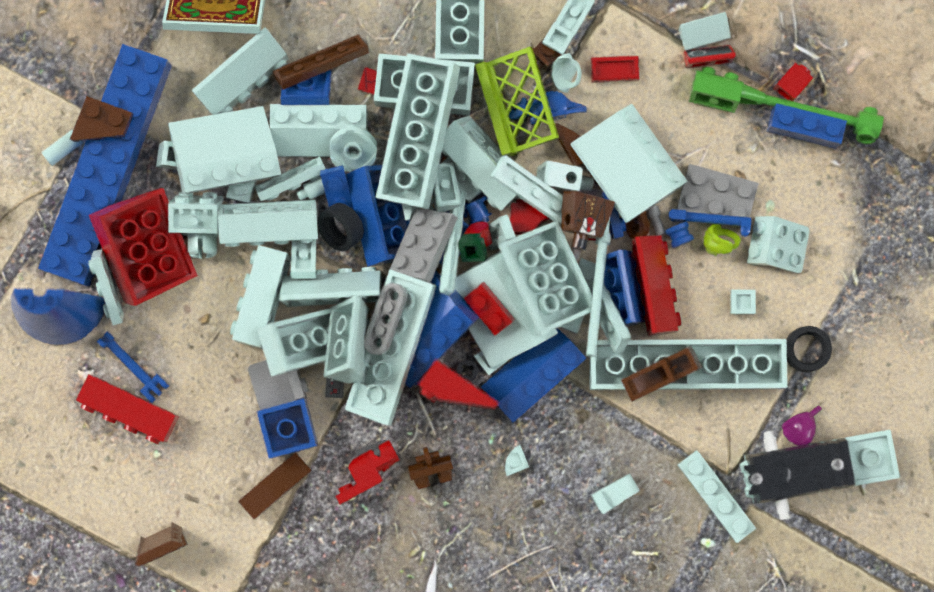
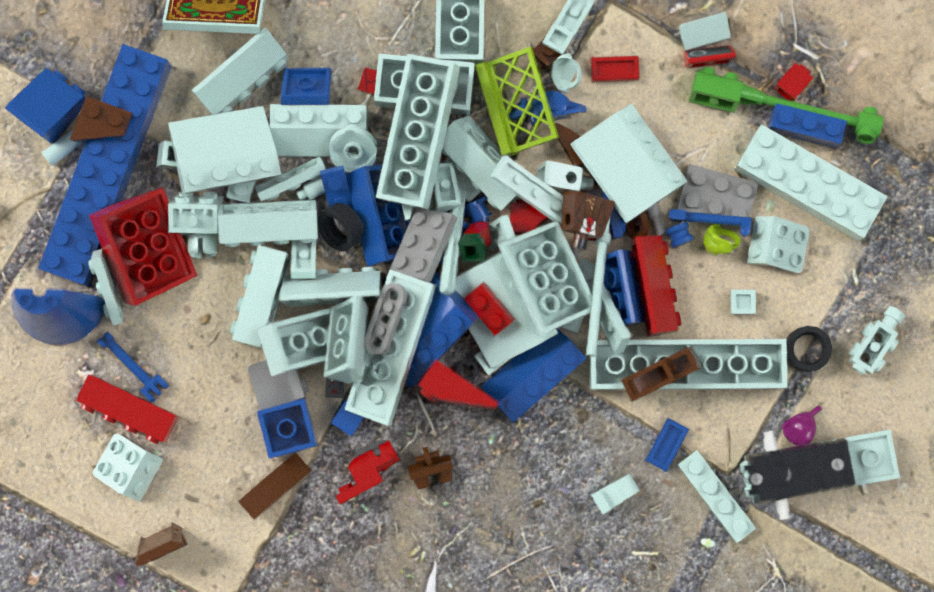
reddish brown tile [273,34,369,90] -> none
light aqua tile [505,445,529,476] -> none
none -> blue slope [5,68,86,144]
none -> light aqua bracket [93,433,164,502]
none -> blue brick [331,399,365,437]
none -> blue tile [645,418,689,472]
none -> light aqua brick [734,124,888,241]
none -> light aqua brick [848,306,906,375]

